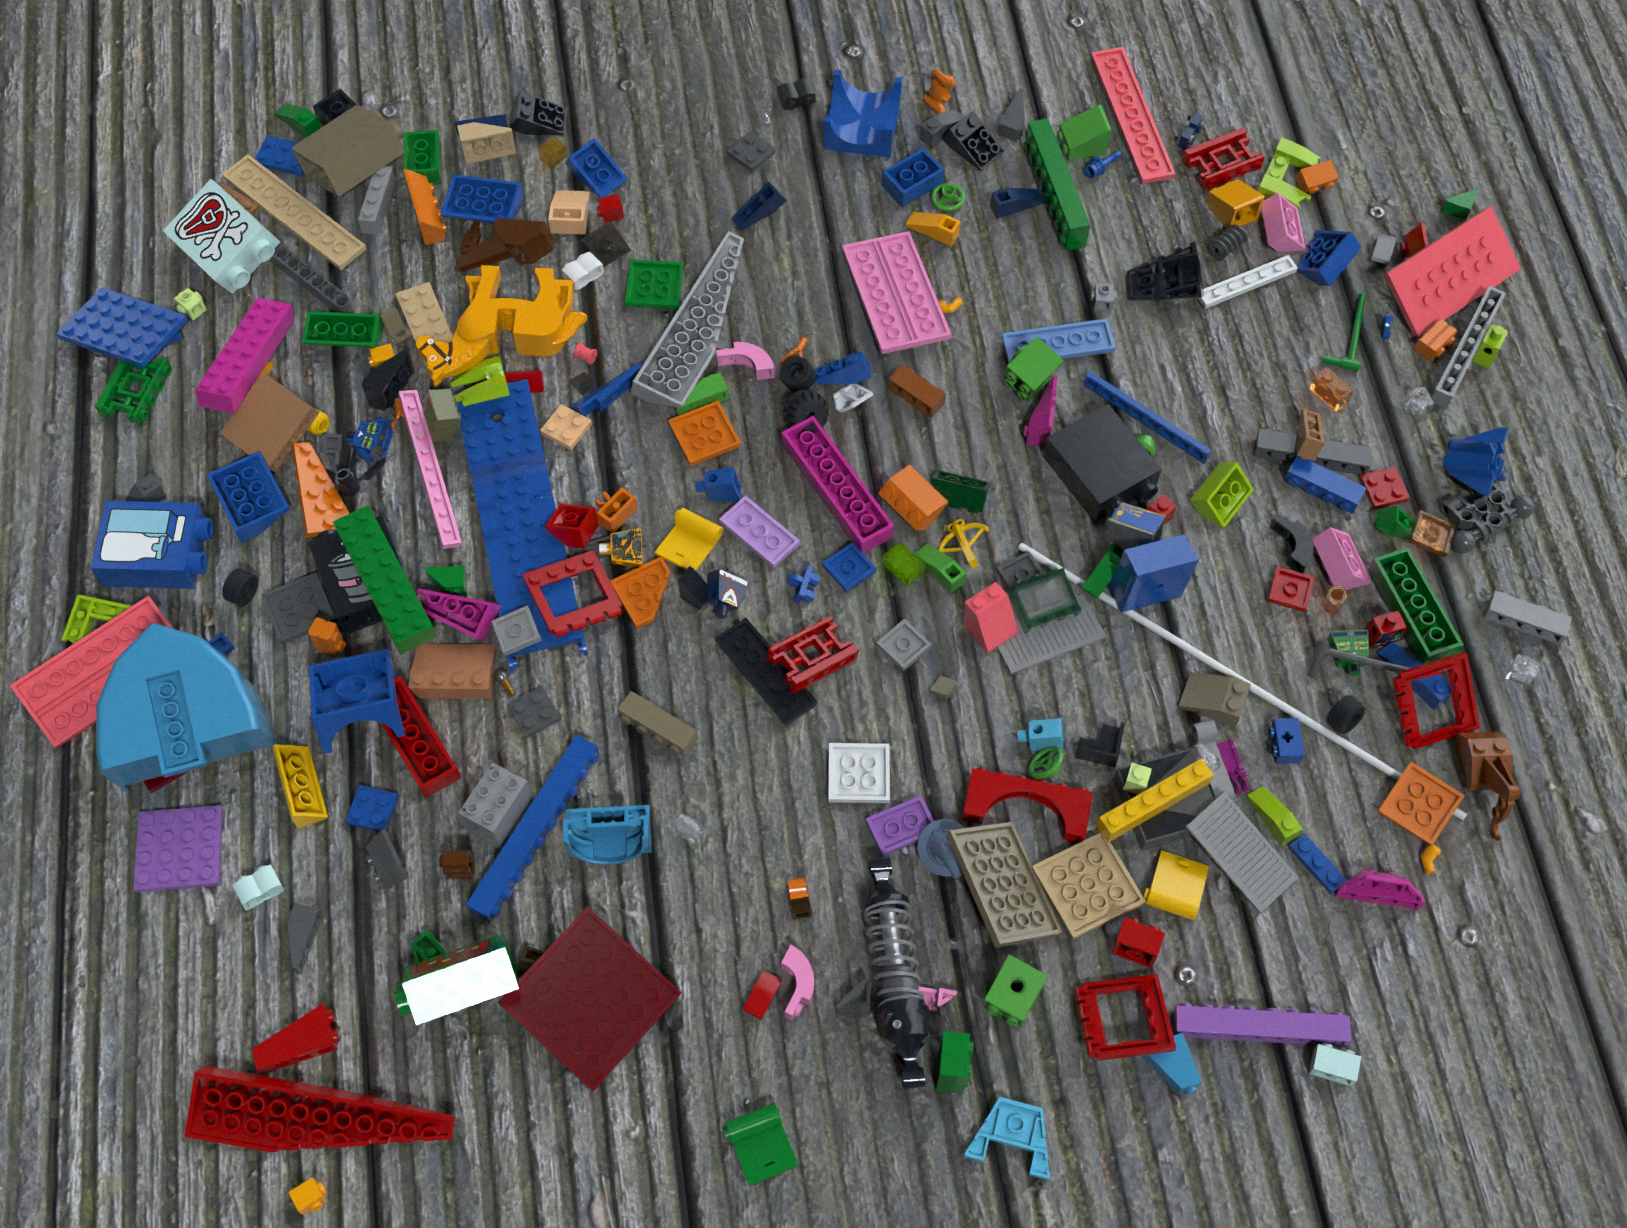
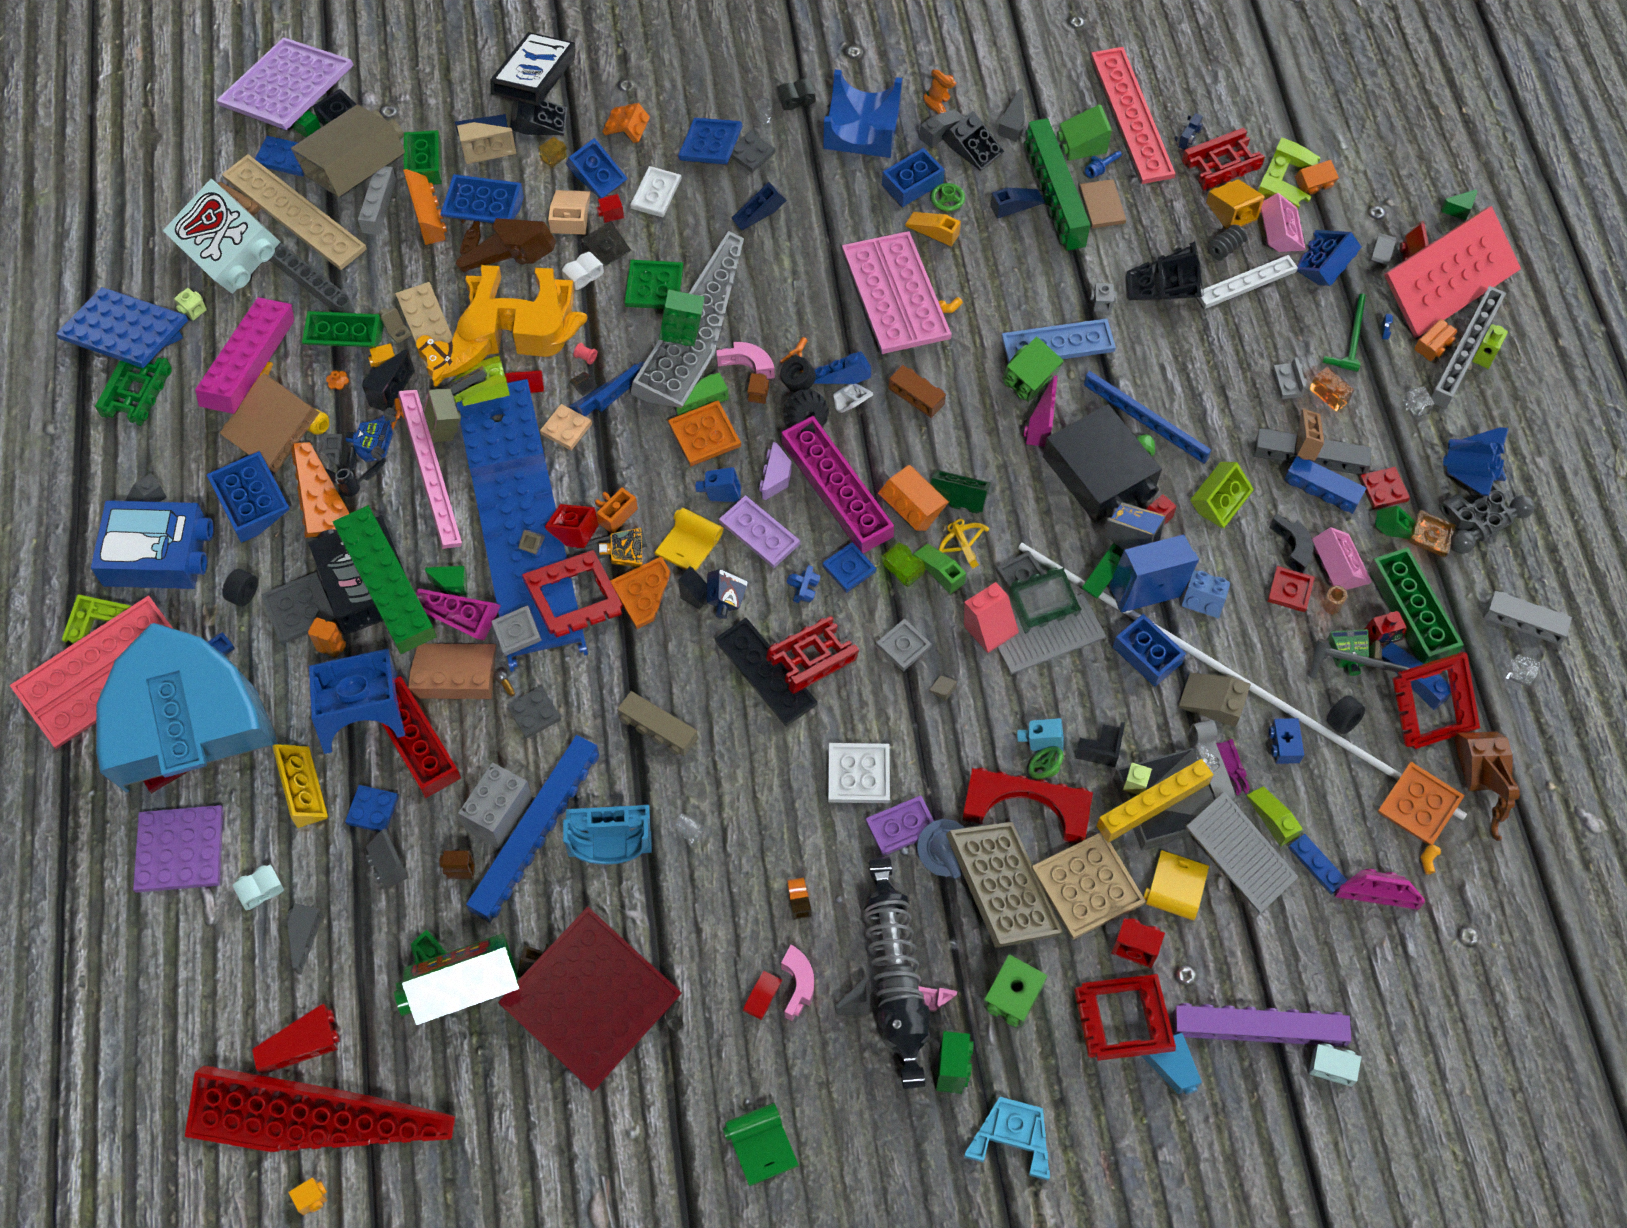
none -> lavender plate [216,37,354,130]
none -> orange plant [326,370,349,390]
none -> dark grey hinge [441,366,487,394]
none -> brick [490,32,575,106]
none -> dark tan slope [518,530,545,554]
none -> orange bracket [602,103,650,143]
none -> white tile [630,166,682,217]
none -> green brick [658,290,705,346]
none -> blue plate [678,117,743,164]
none -> dark orange window [747,373,769,404]
none -> lavender slope [759,442,792,500]
none -> medium nougat tile [1079,179,1126,228]
none -> blue brick [1113,614,1186,687]
none -> medium blue bracket [1182,570,1230,619]
none -> light grey bracket [1273,357,1308,399]
none -> dark tan slope [1366,641,1382,667]

